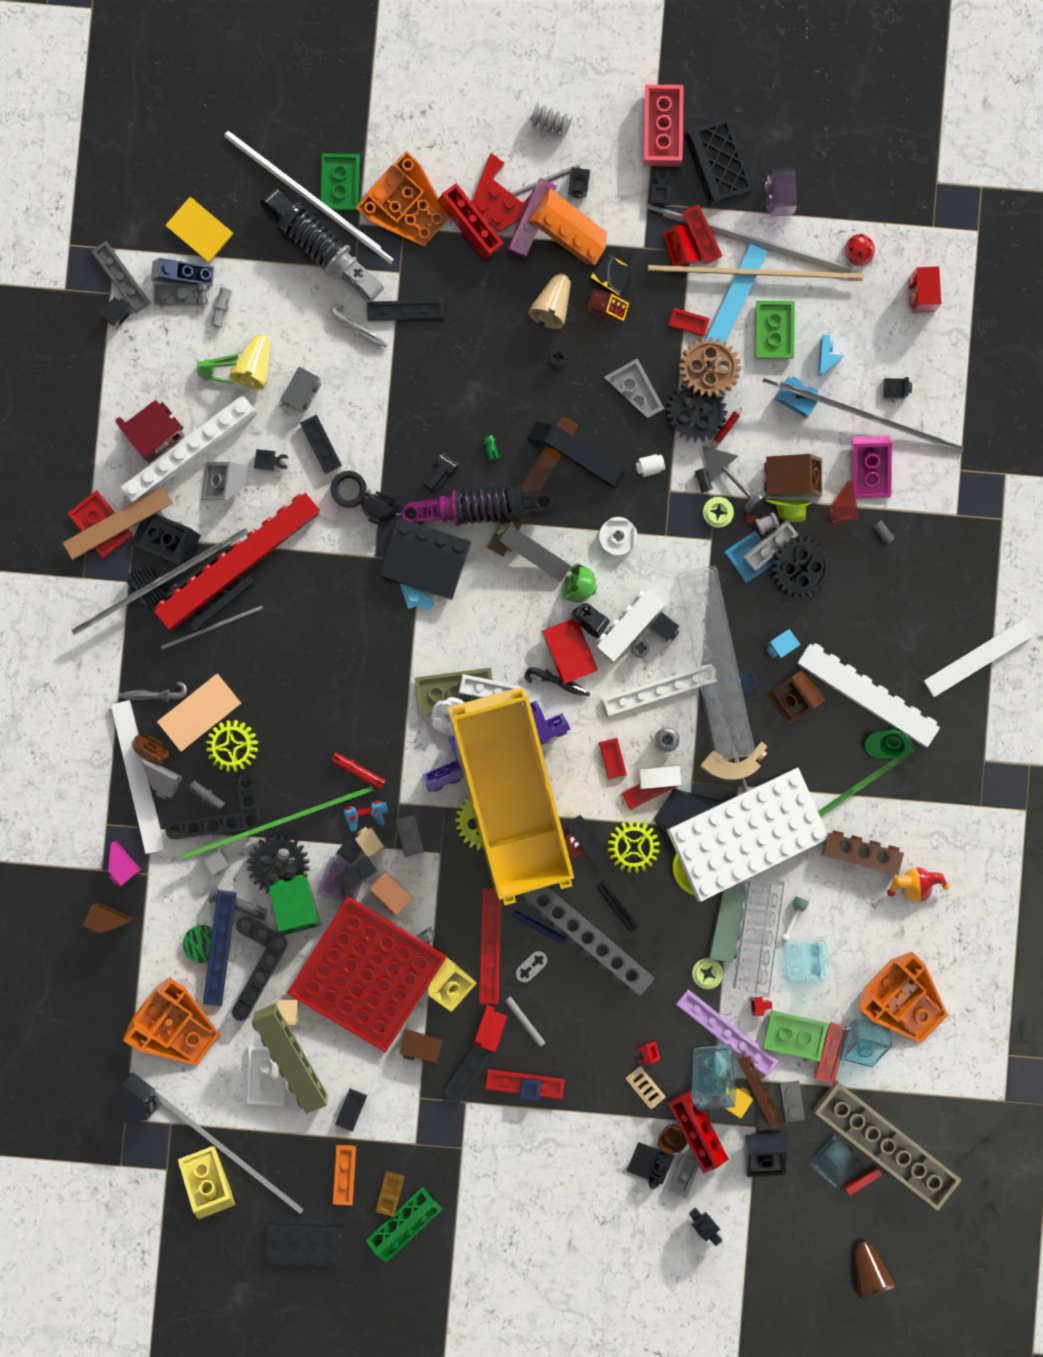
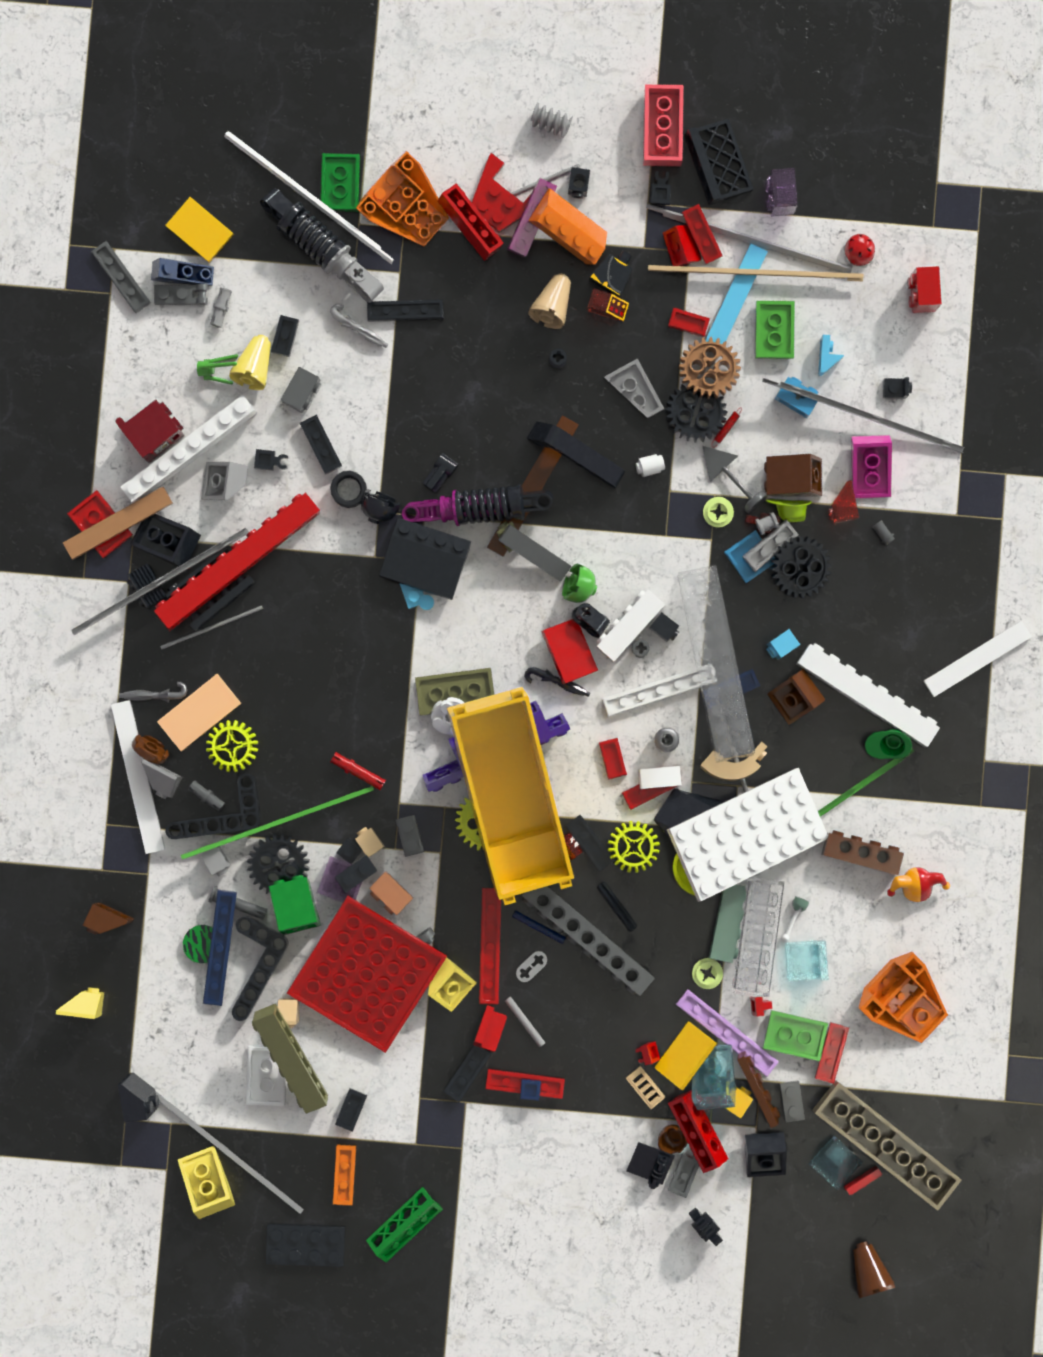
black brick [99,297,132,330] -> none
dark pink slope [108,841,141,886] -> none
orange wedge [123,977,220,1066] -> none
dark azure piece [344,800,388,832] -> none
pearl gold slope [376,1171,405,1217] -> none
reddish brown brick [399,1029,443,1065] -> none
white tile [459,674,519,698] -> none
green pin [482,435,500,461] -> none
white plate [599,517,637,556] -> none
black pin [694,468,713,493] -> none
clear light blue slope [839,1019,892,1068] -> none
none -> light yellow slope [56,987,104,1019]
none -> black plate [271,315,299,357]
none -> yellow tile [654,1021,717,1090]

